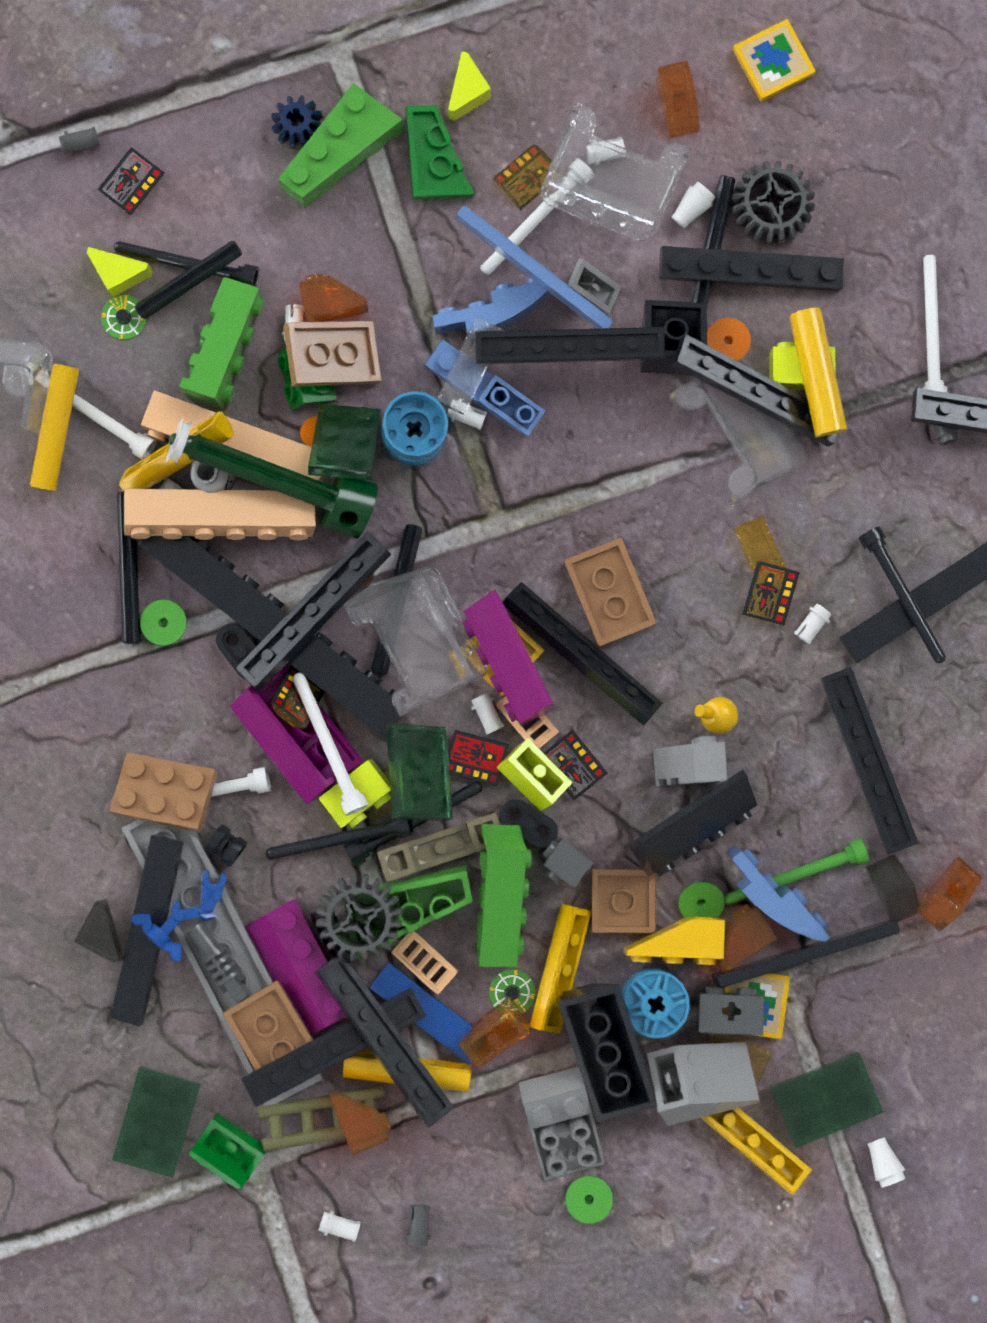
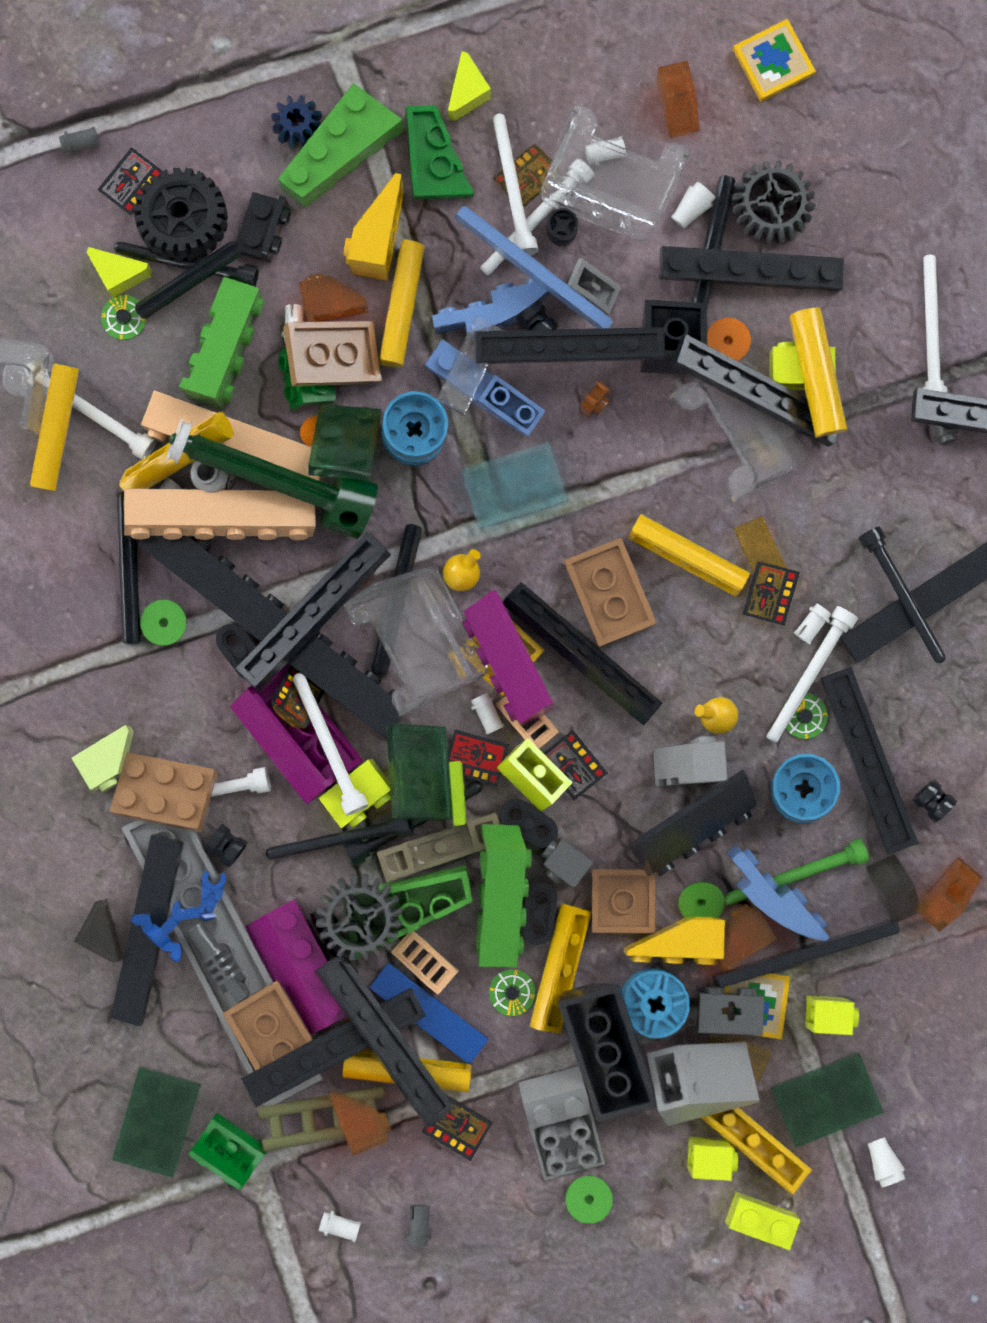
white pin [447,398,487,430] -> none
clear orange slope [459,997,529,1069] -> none
none -> yellowish green slope [72,725,134,792]
none -> black wheel [134,167,228,263]
none -> black bracket [236,192,291,263]
none -> yellow slope [344,173,404,281]
none -> yellow brick [379,239,425,368]
none -> piece [422,1094,493,1161]
none -> yellow piece [443,549,481,592]
none -> lime tile [449,761,466,827]
none -> clear light blue plate [461,442,568,530]
none -> white piece [493,114,538,256]
none -> black wheel [516,301,559,330]
none -> black plate [522,882,557,945]
none -> black wheel [547,208,578,246]
none -> dark orange plate [580,381,611,418]
none -> yellow brick [628,514,750,597]
none -> neon yellow brick [687,1136,738,1181]
none -> neon yellow brick [725,1192,800,1250]
none -> white piece [766,606,858,743]
none -> dark azure wheel [770,754,840,823]
none -> bright green piece [784,693,828,739]
none -> neon yellow brick [805,995,859,1035]
none -> black wheel [912,779,957,823]

